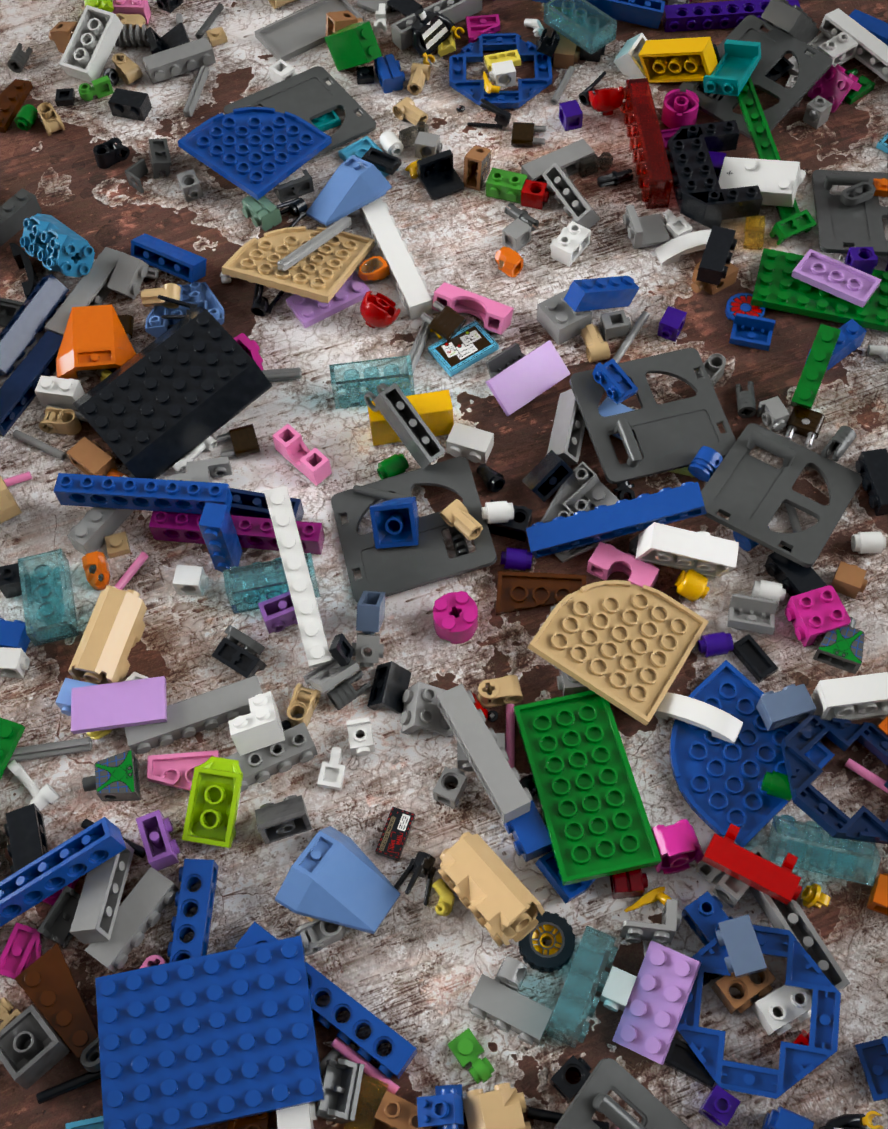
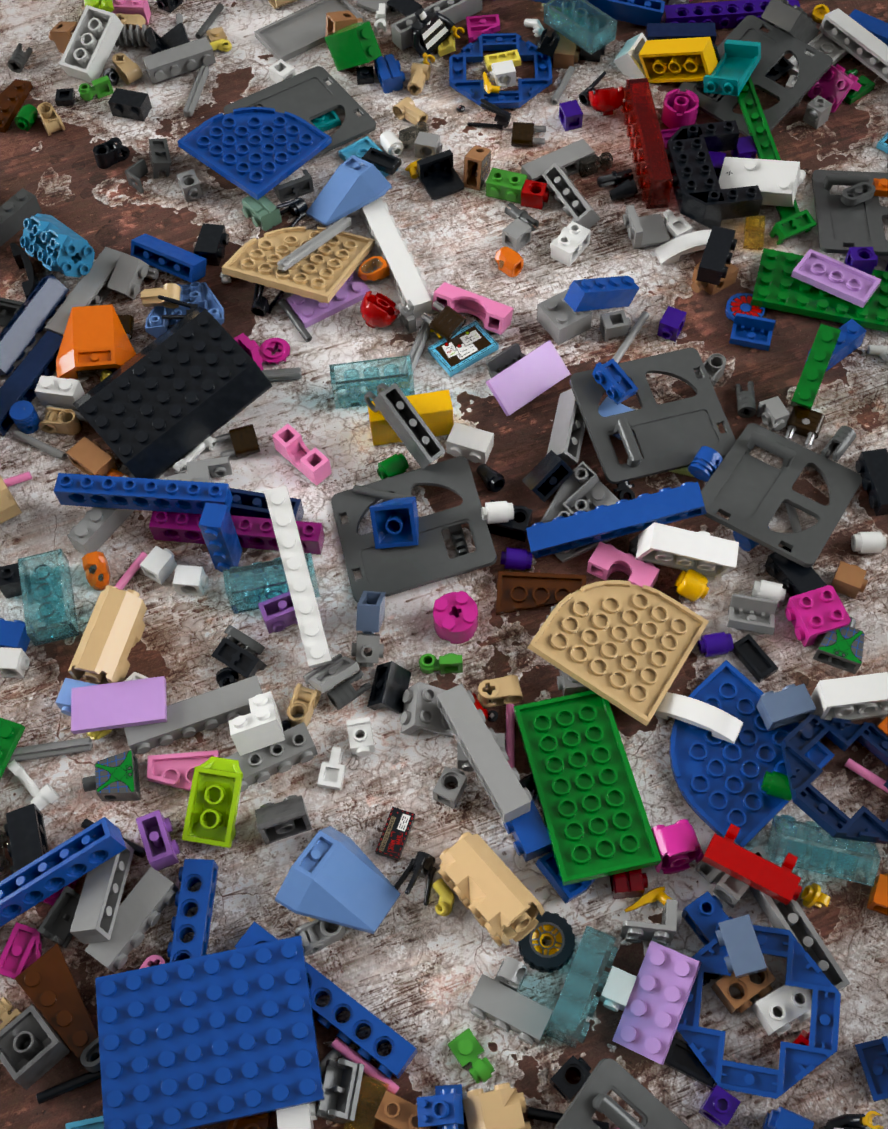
tan plate [104,531,131,559] -> none
black plate [329,634,354,667] -> none
tan piece [440,499,483,541] -> none
tan piece [581,324,610,363] -> none
white brick [817,32,858,66] -> none
none -> blue piece [9,400,41,434]
none -> white brick [140,546,177,585]
none -> black brick [194,223,229,266]
none -> light yellow arm [210,39,232,52]
none -> black plate [216,667,239,687]
none -> dark pink gear [259,338,290,365]
none -> dark grey piece [278,299,312,342]
none -> light grey plate [397,300,417,334]
none -> bright green plate [419,653,463,674]
none -> black cone [609,179,638,201]
none -> dark blue brick [645,23,716,44]
none -> dark purple brick [731,136,757,159]
none -> yellow tile [811,4,830,23]

